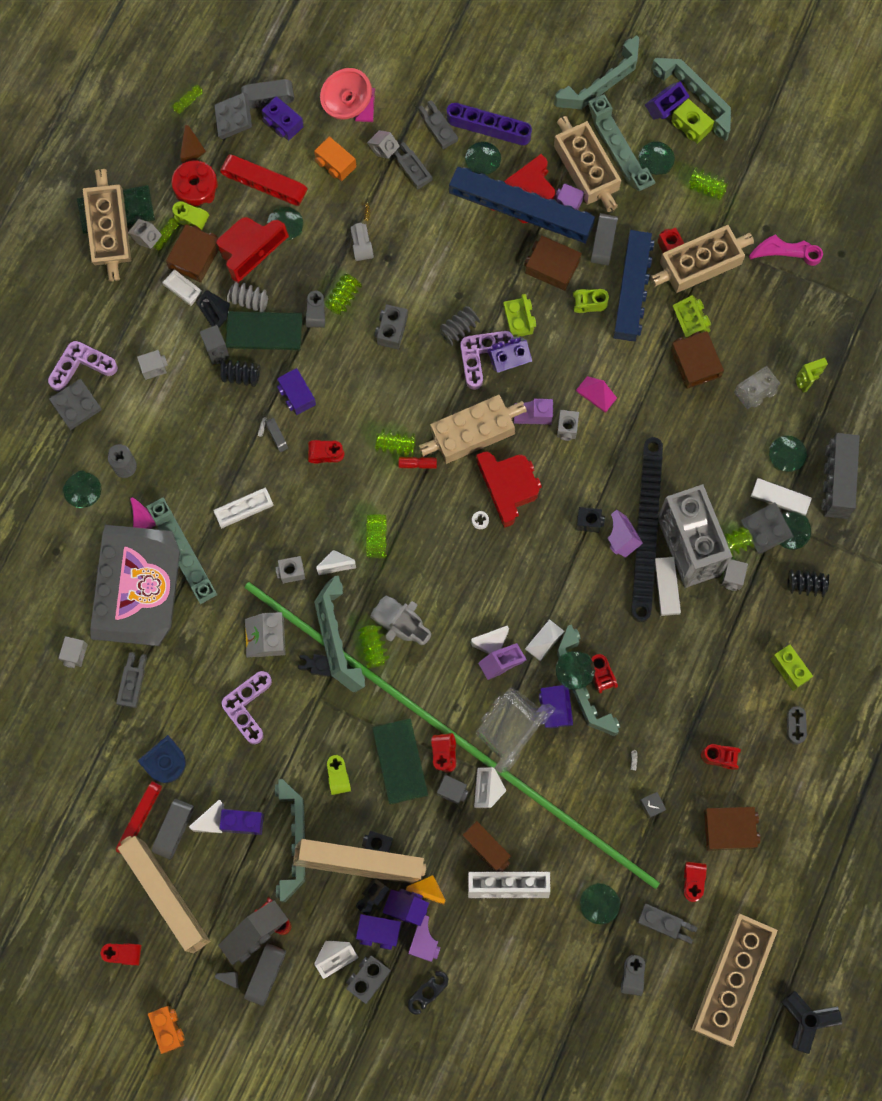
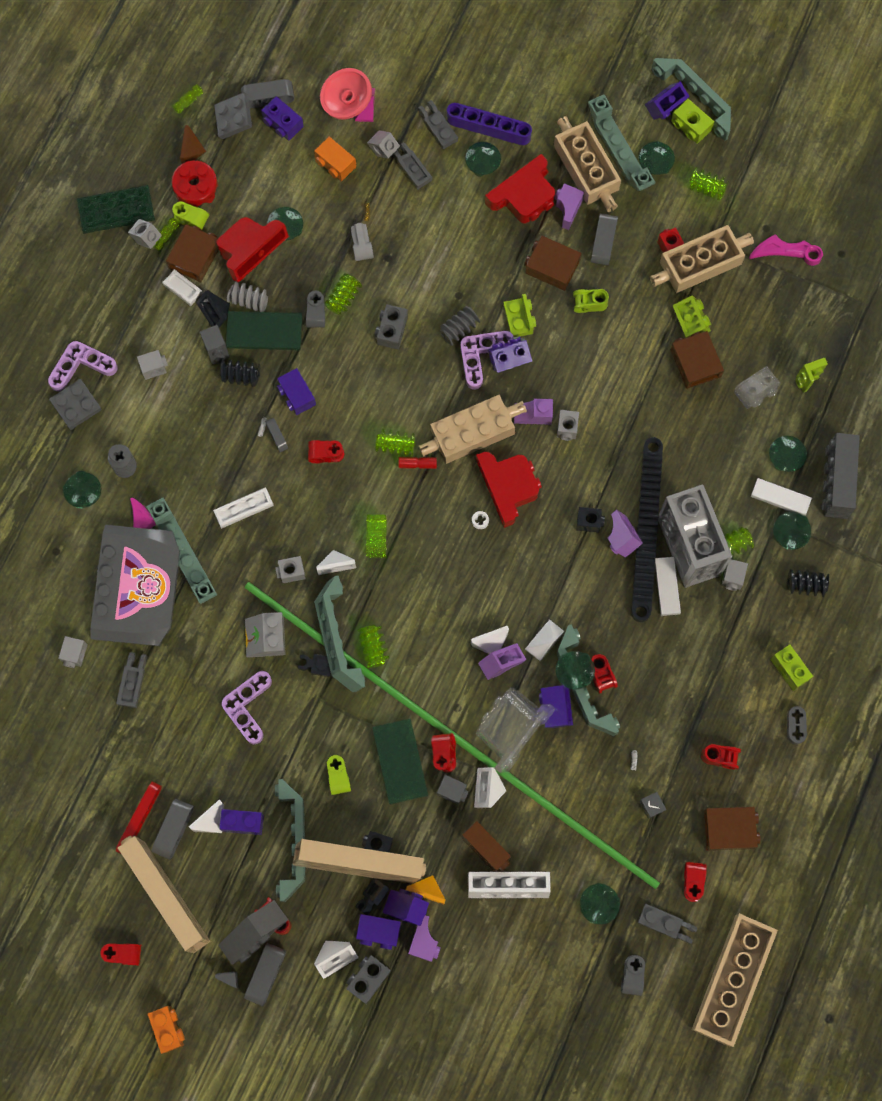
tan brick [83,169,131,281] -> none
dark blue tile [138,735,186,783] -> none
red beam [220,154,308,206] -> none
light grey piece [370,595,431,645] -> none
black piece [407,971,449,1015] -> none
dark blue brick [449,166,595,244] -> none
sand green slope [554,35,639,109] -> none
dark pink slope [576,376,617,413] -> none
dark blue brick [613,230,654,342] -> none
dark grey plate [741,502,794,554] -> none
black piece [781,991,842,1054] -> none

